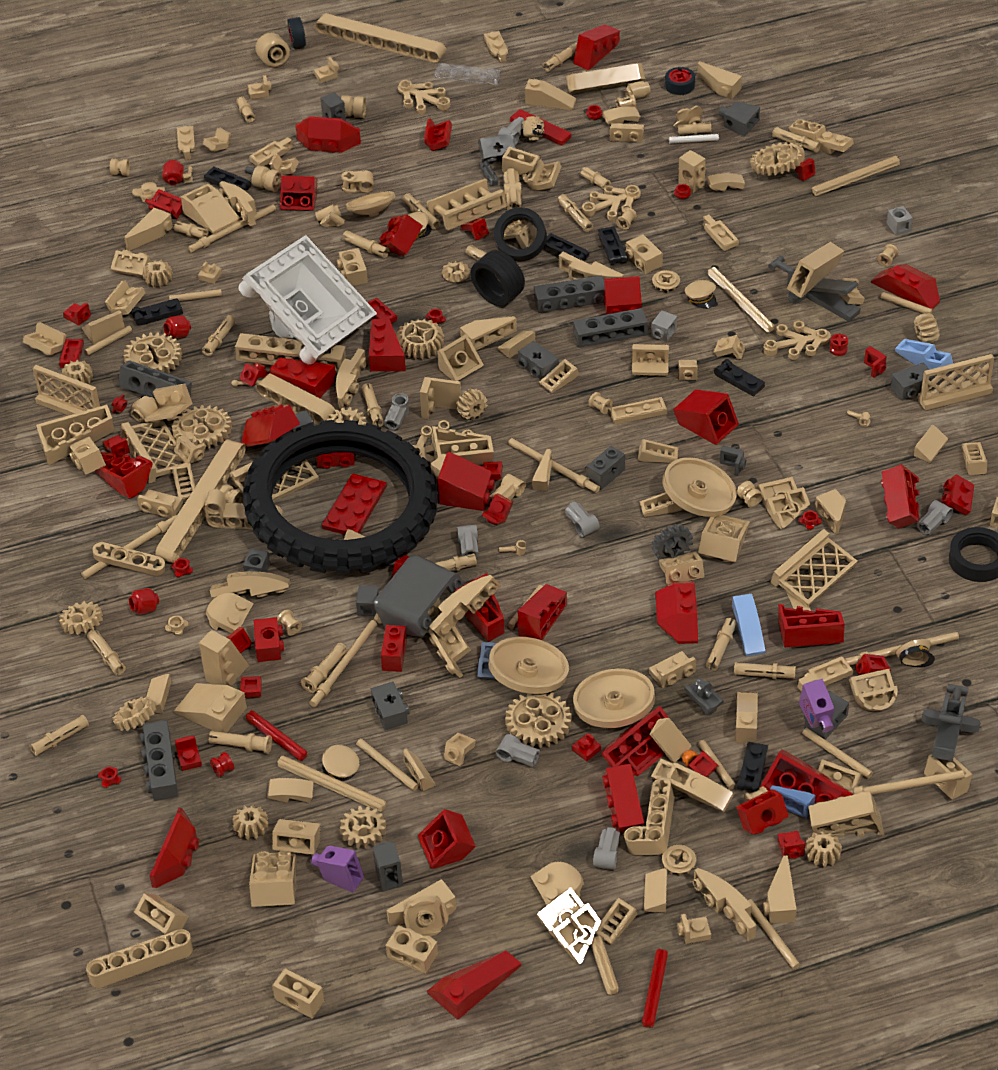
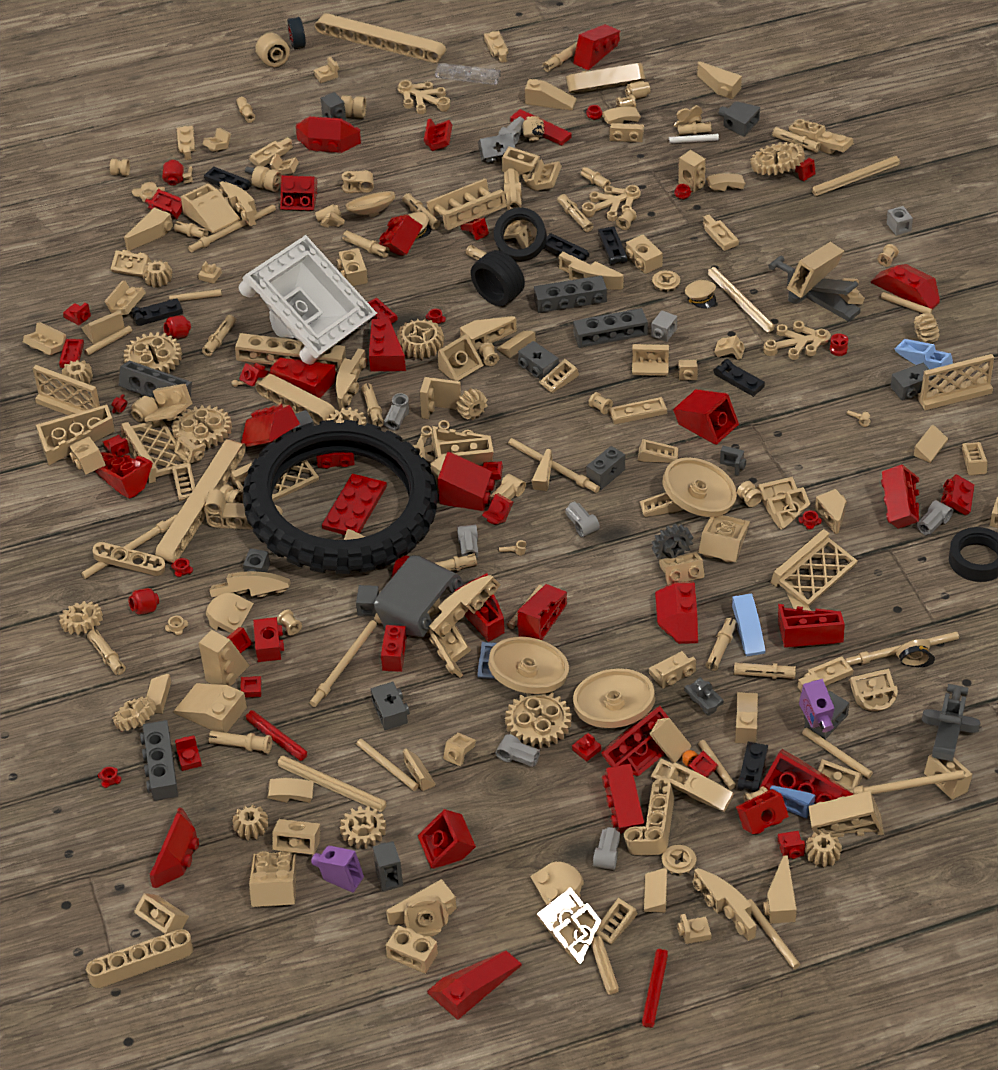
tan pin [30,715,89,756] -> none
tan bracket [137,489,183,518] -> none
red wheel [210,752,235,777] -> none
tan bracket [248,75,271,99] -> none
tan brick [272,969,324,1018] -> none
tan pin [301,643,348,693] -> none
tan piece [322,745,359,781] -> none
tan gear [442,261,470,282] -> none
dark grey axle [480,161,499,186] -> none
red slope [604,276,642,315] -> none
black wheel [665,67,695,95] -> none
red bracket [855,654,891,676] -> none
red bracket [864,346,887,378] -> none
none -> tan bush [479,342,499,366]

